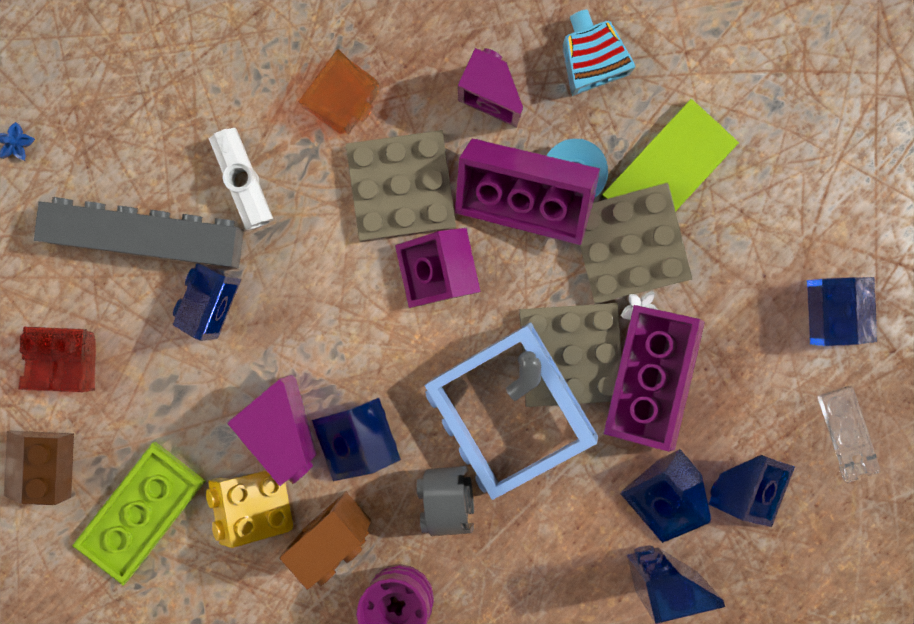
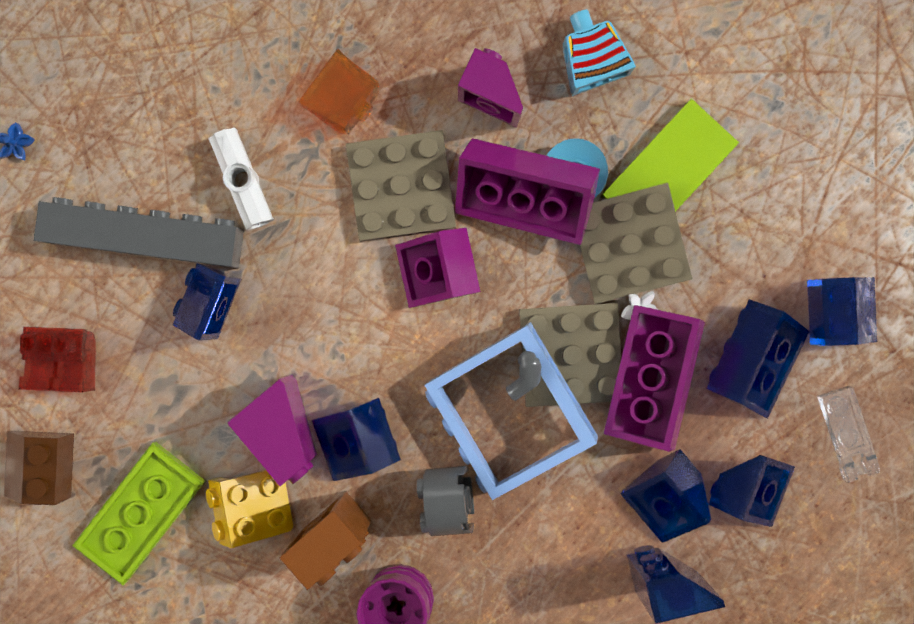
none -> clear blue slope [706,299,810,419]

